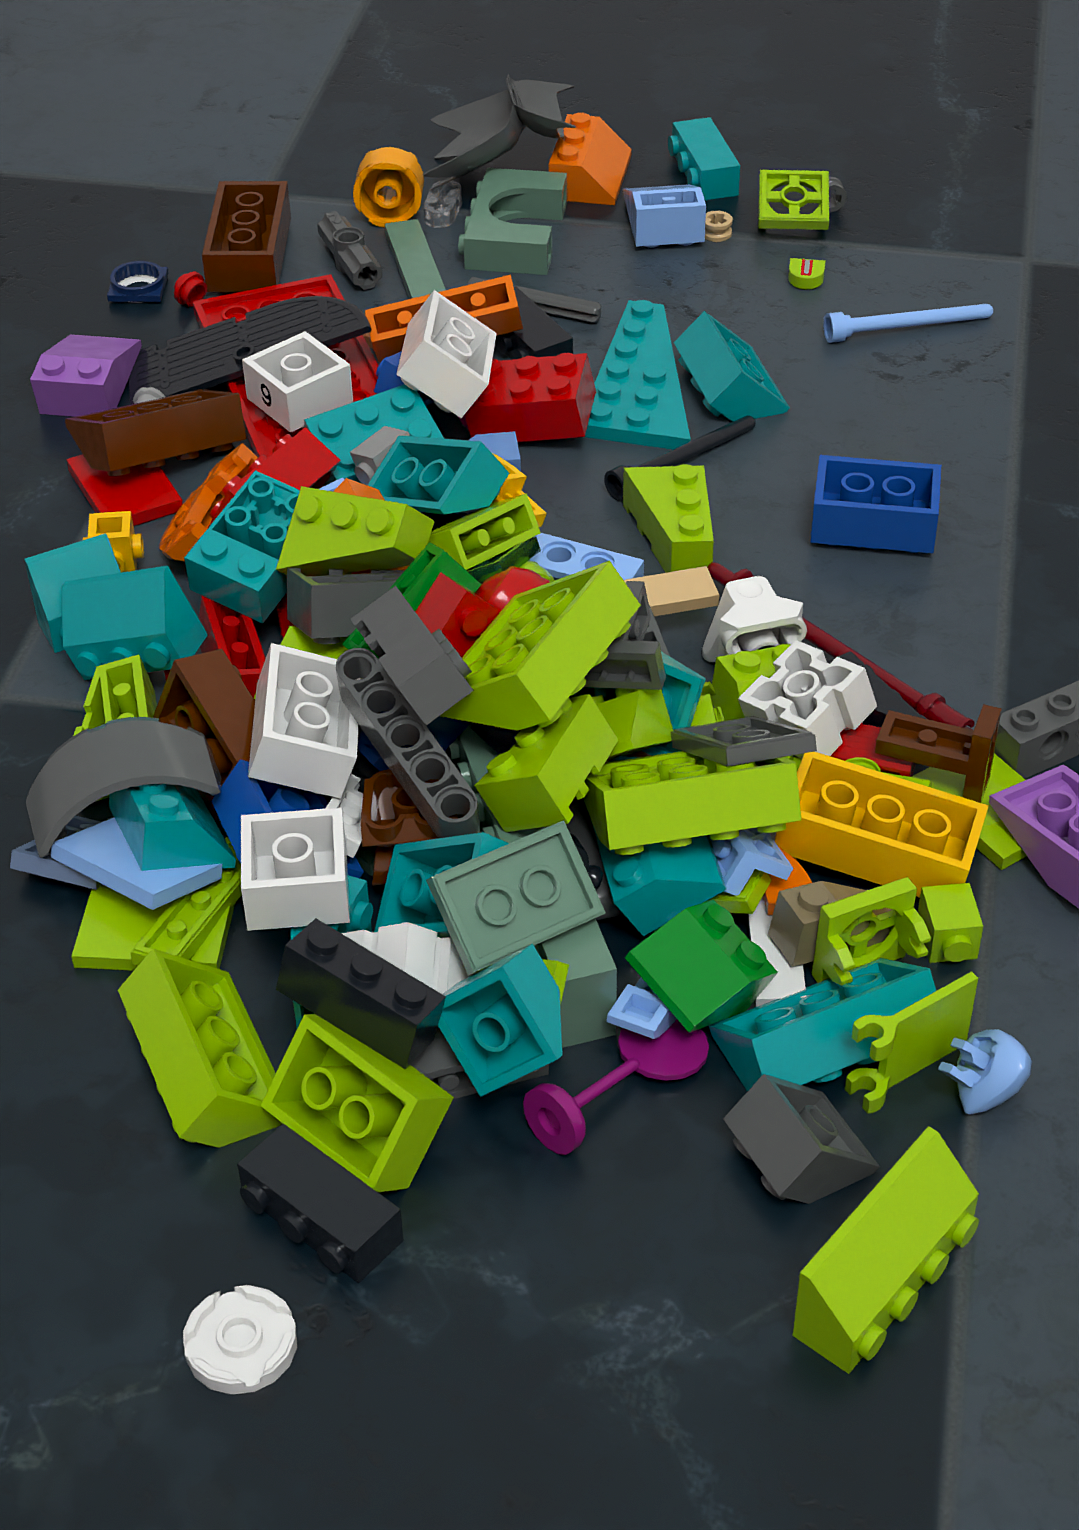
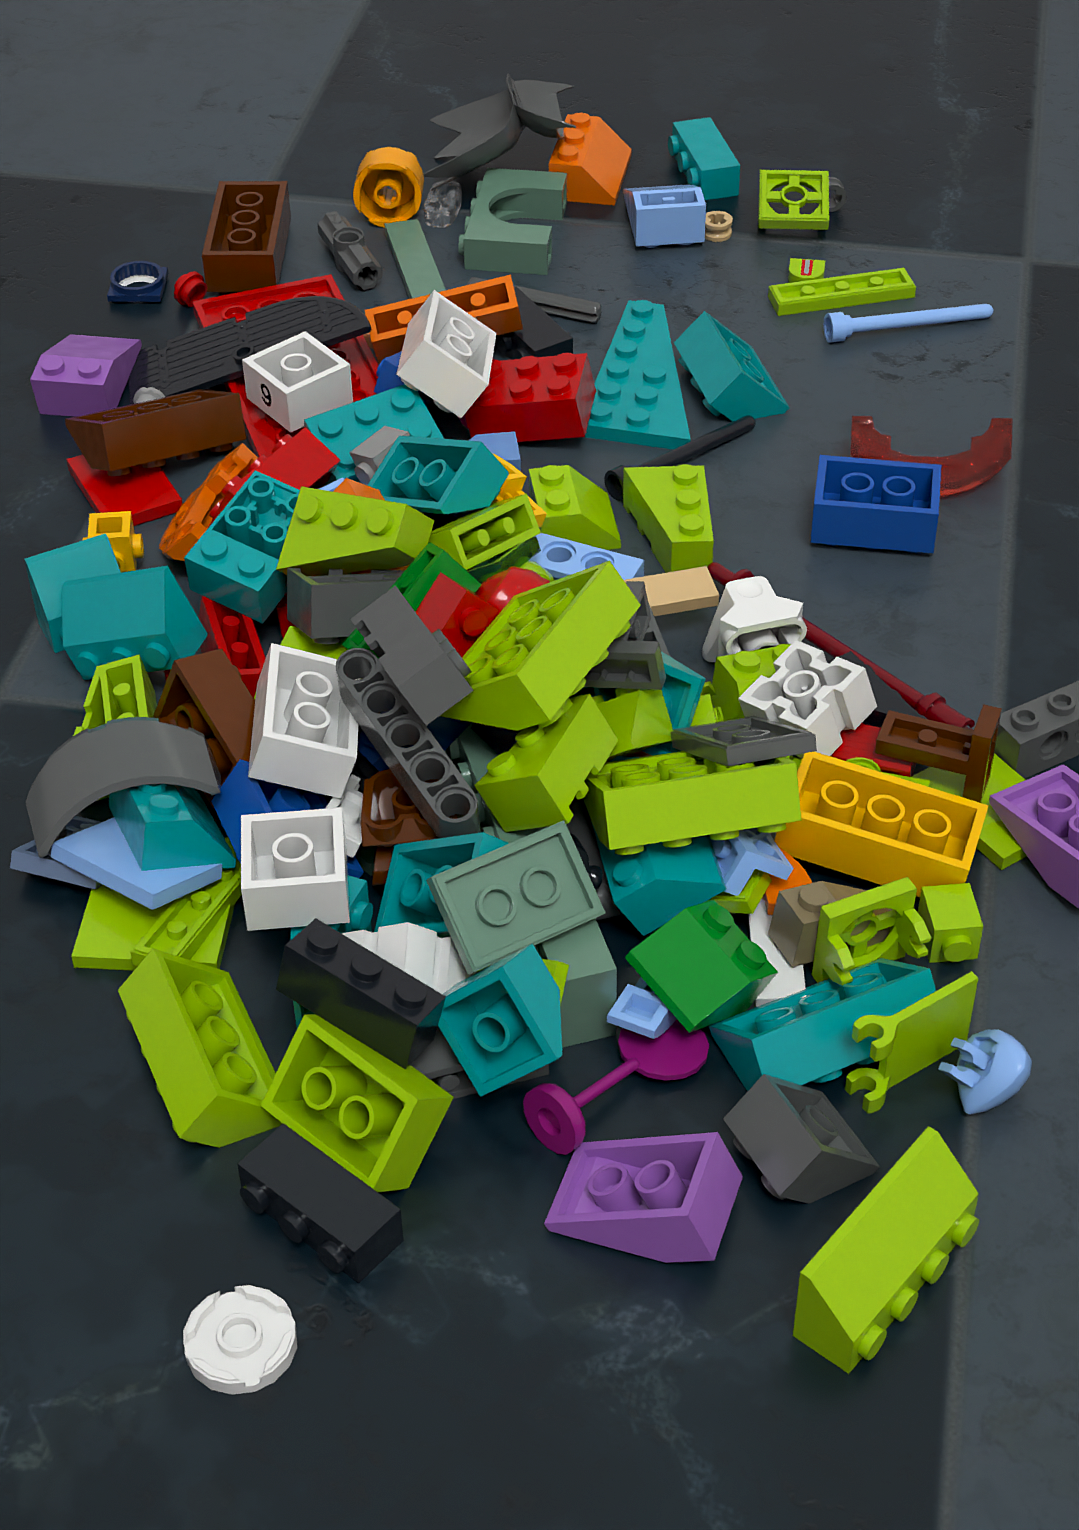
none -> lime slope [529,465,621,550]
none -> medium lavender slope [544,1132,743,1263]
none -> lime tile [768,268,916,316]
none -> clear red windscreen [850,416,1013,497]

